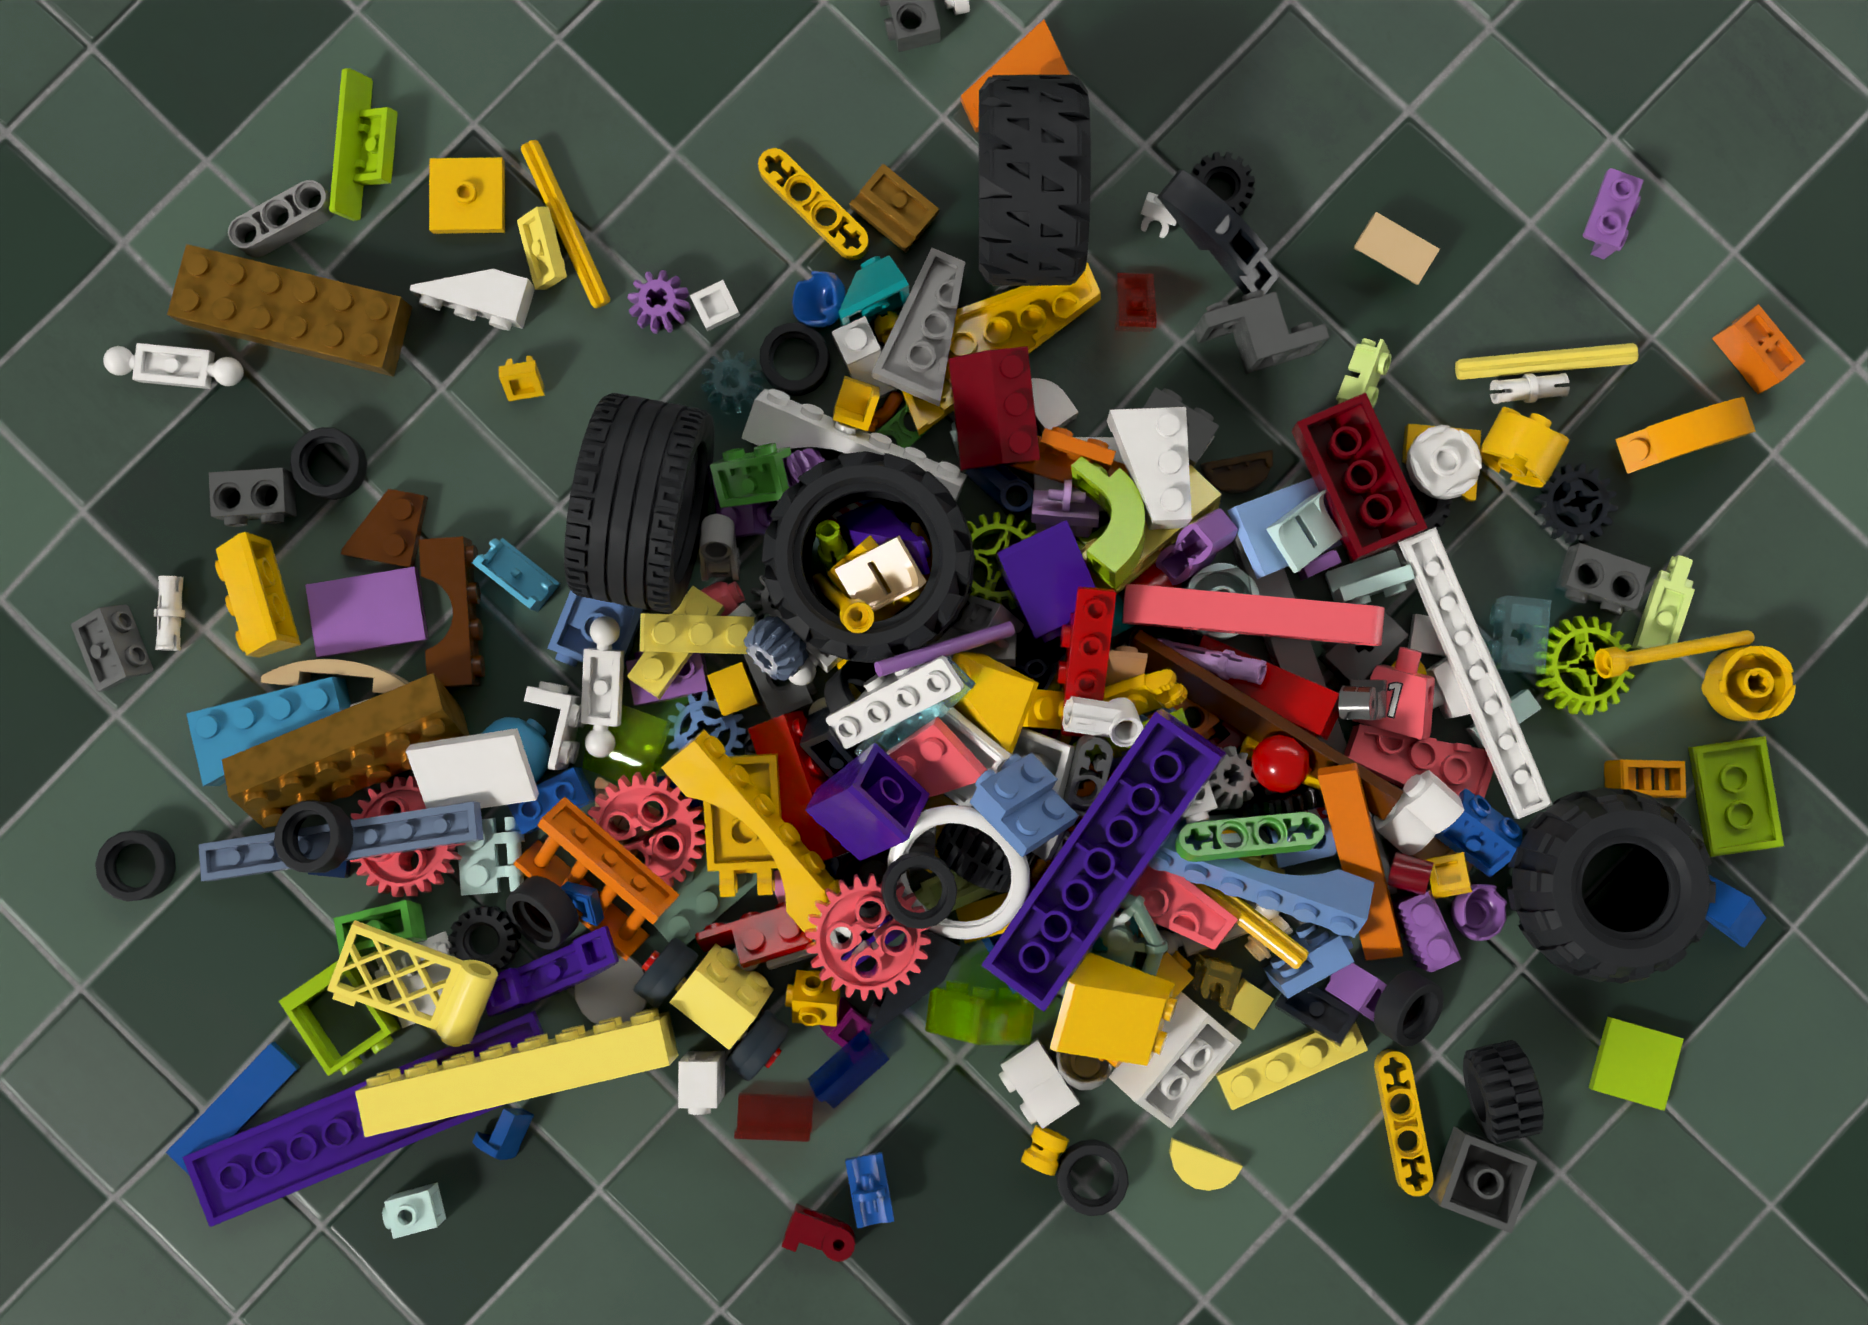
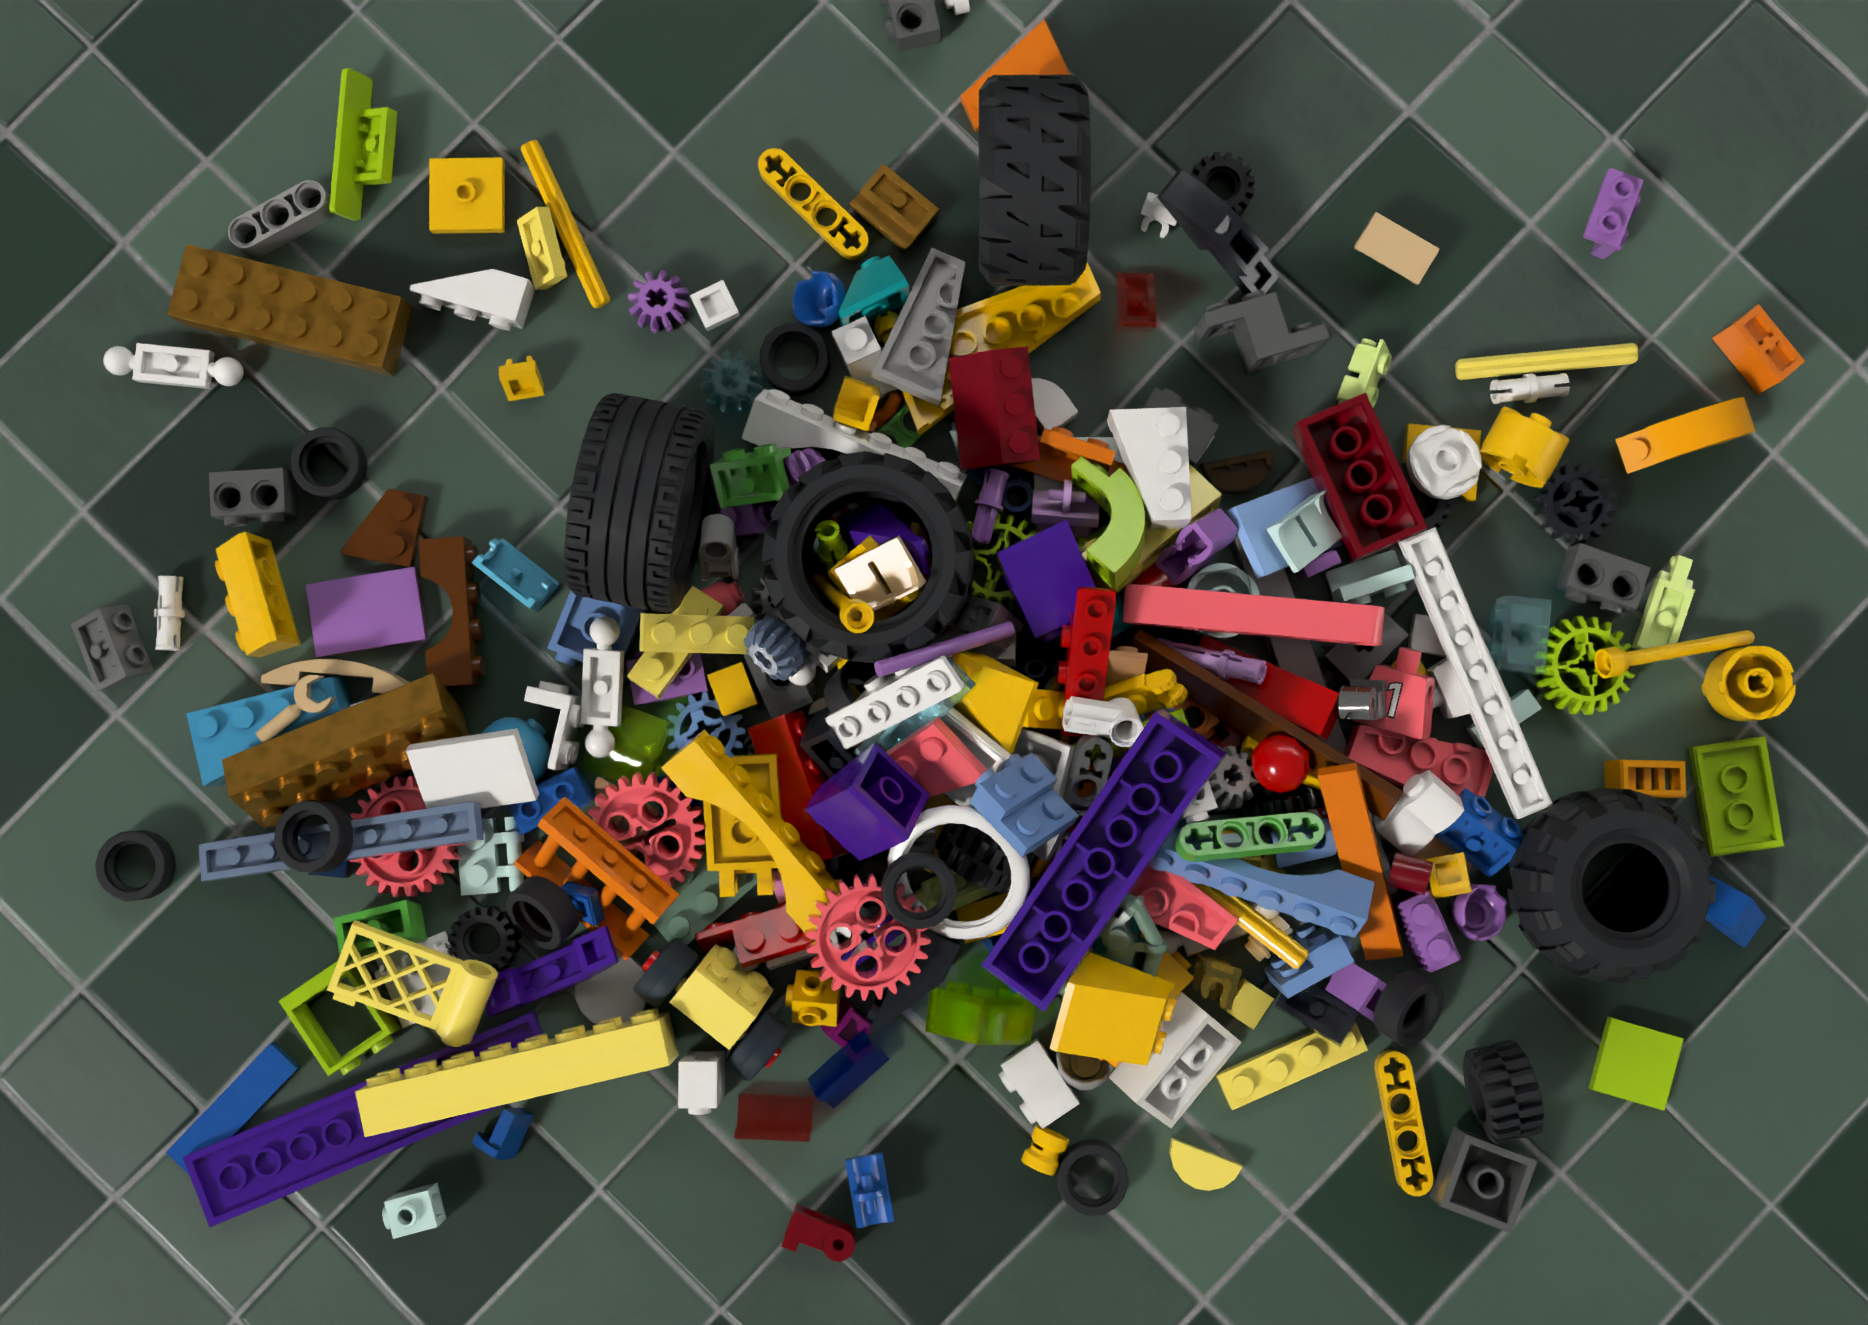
none -> tan piece [255,675,336,742]
none -> medium lavender axle [971,468,1009,544]

